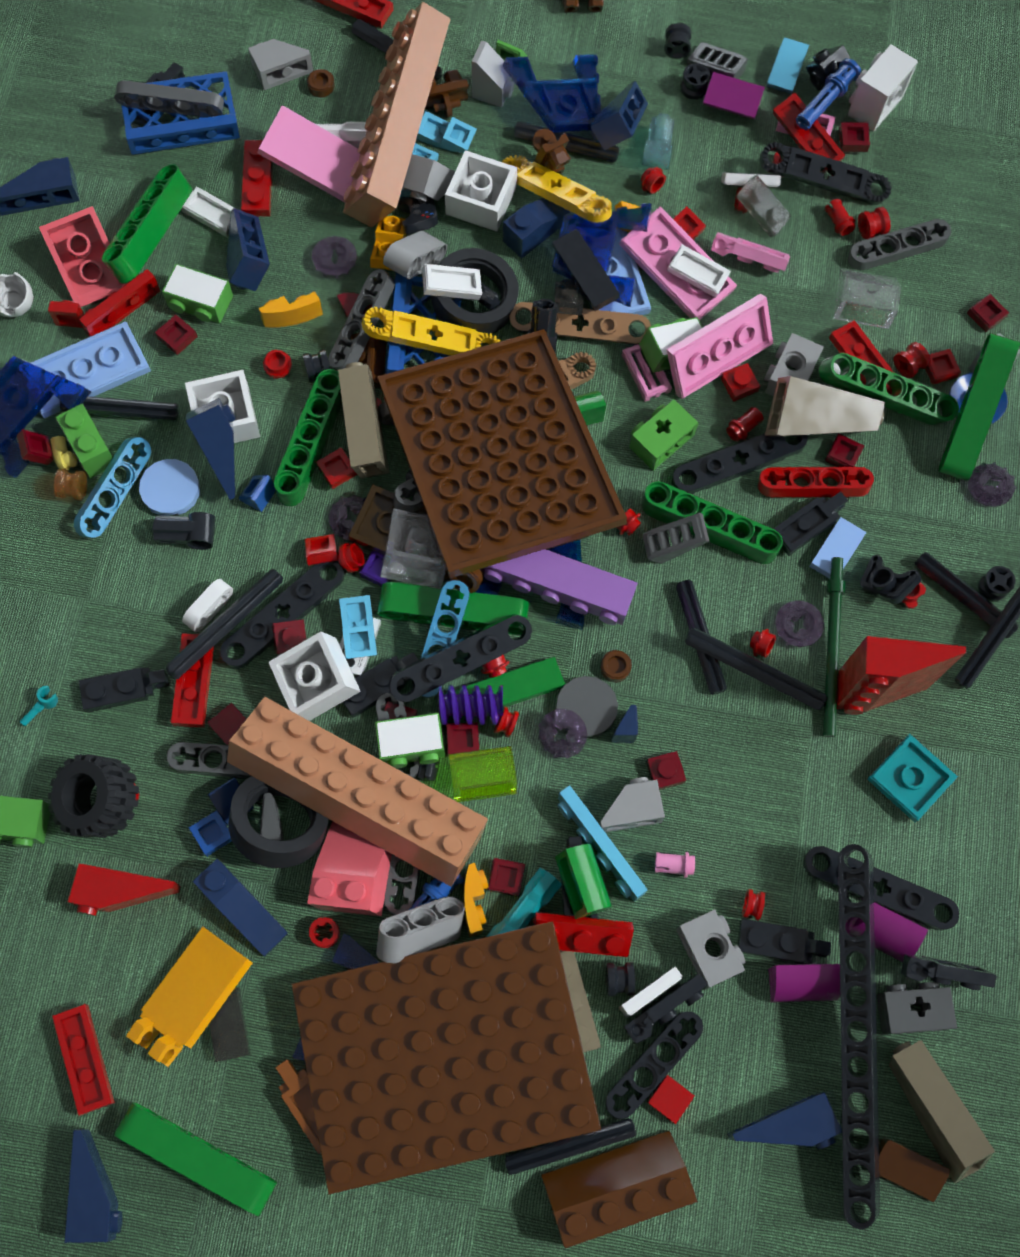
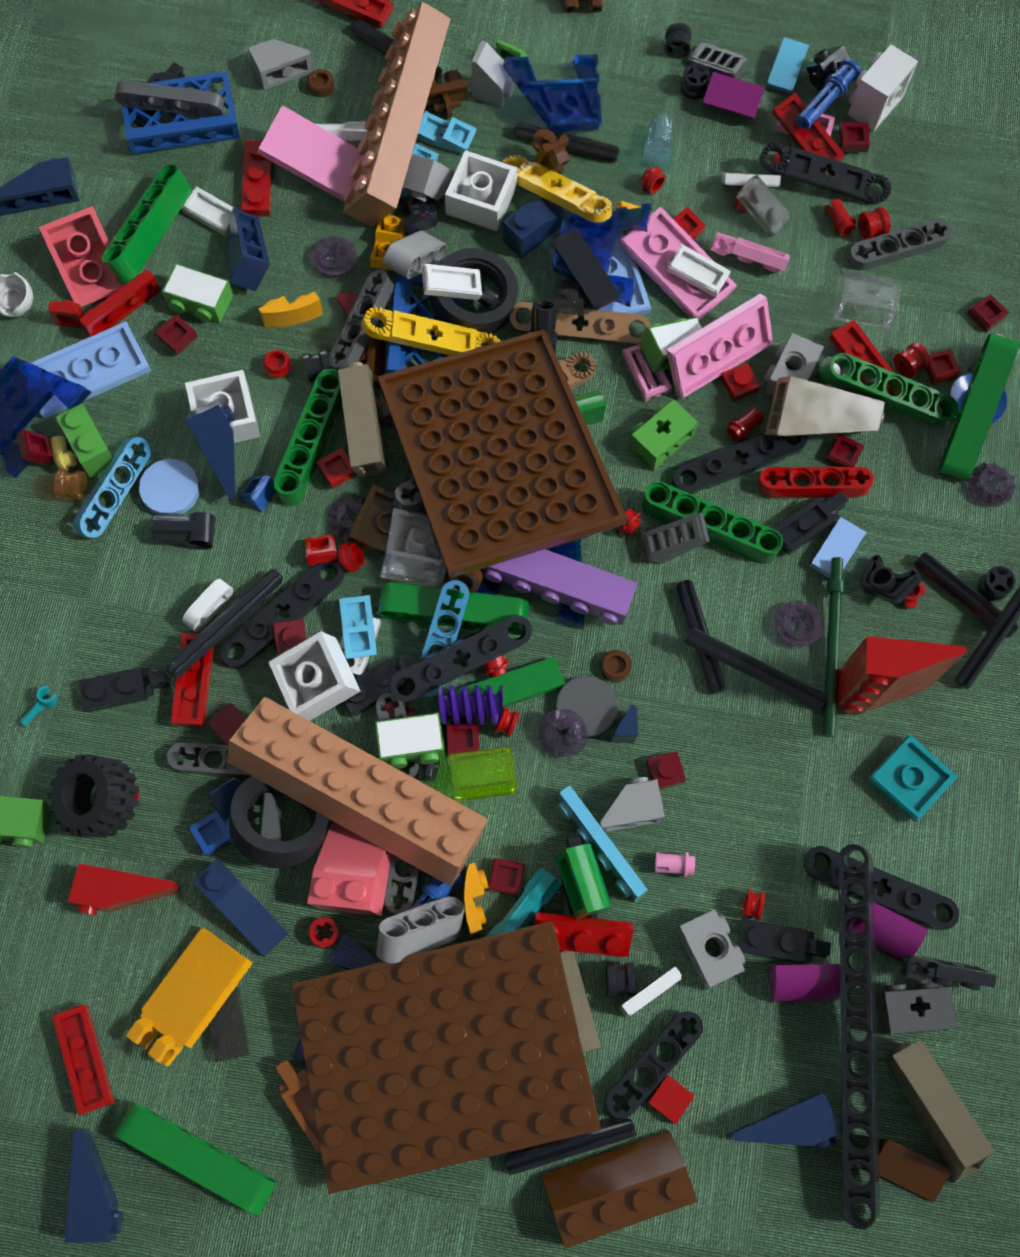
black axle [60,394,178,420] -> none
dark purple tile [359,551,401,587] -> none
dark blue slope [591,81,648,150] -> none
black hinge [624,974,708,1044] -> none
red plate [750,629,776,658] -> none

